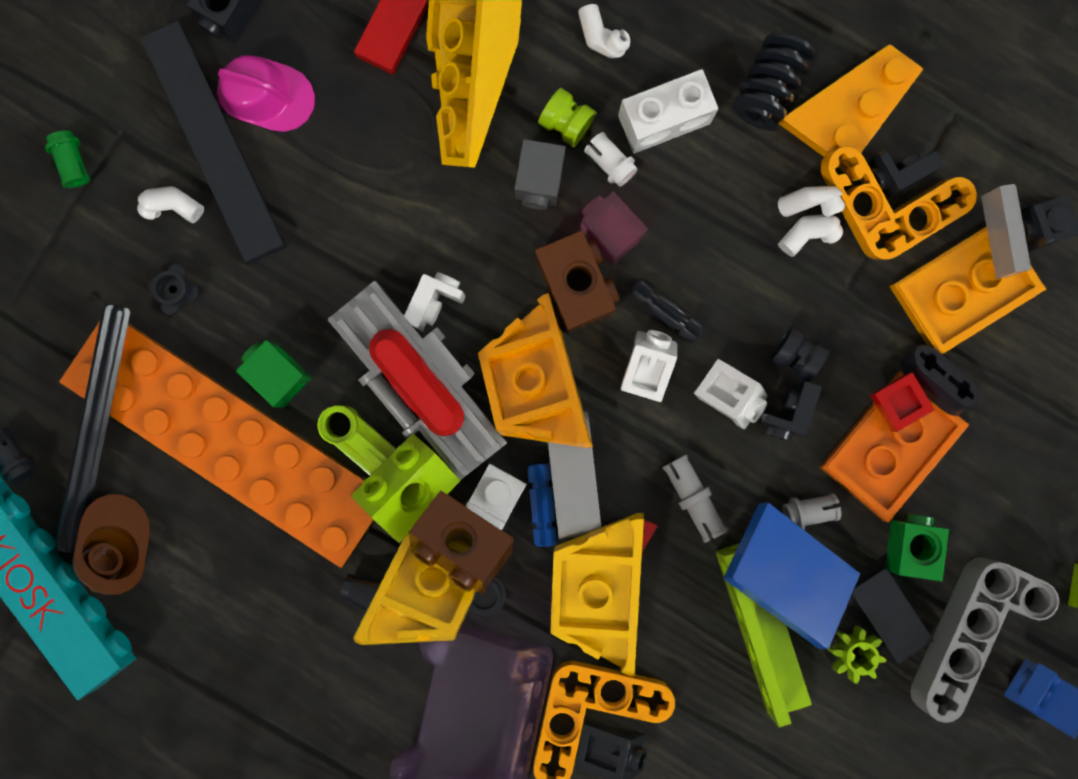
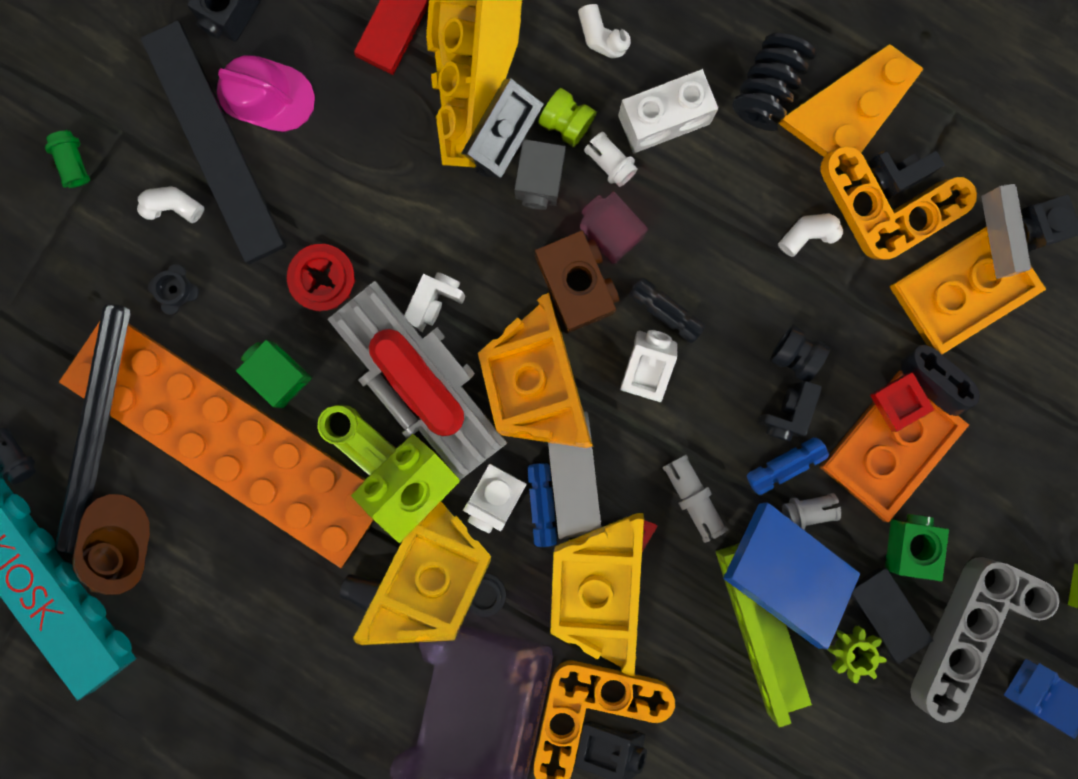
reddish brown brick [409,490,514,595] -> none
white bracket [694,359,767,429] -> none
white arm [778,186,845,217] -> none
none -> red gear [287,244,356,312]
none -> panel [461,78,544,178]
none -> blue axle [747,438,829,495]

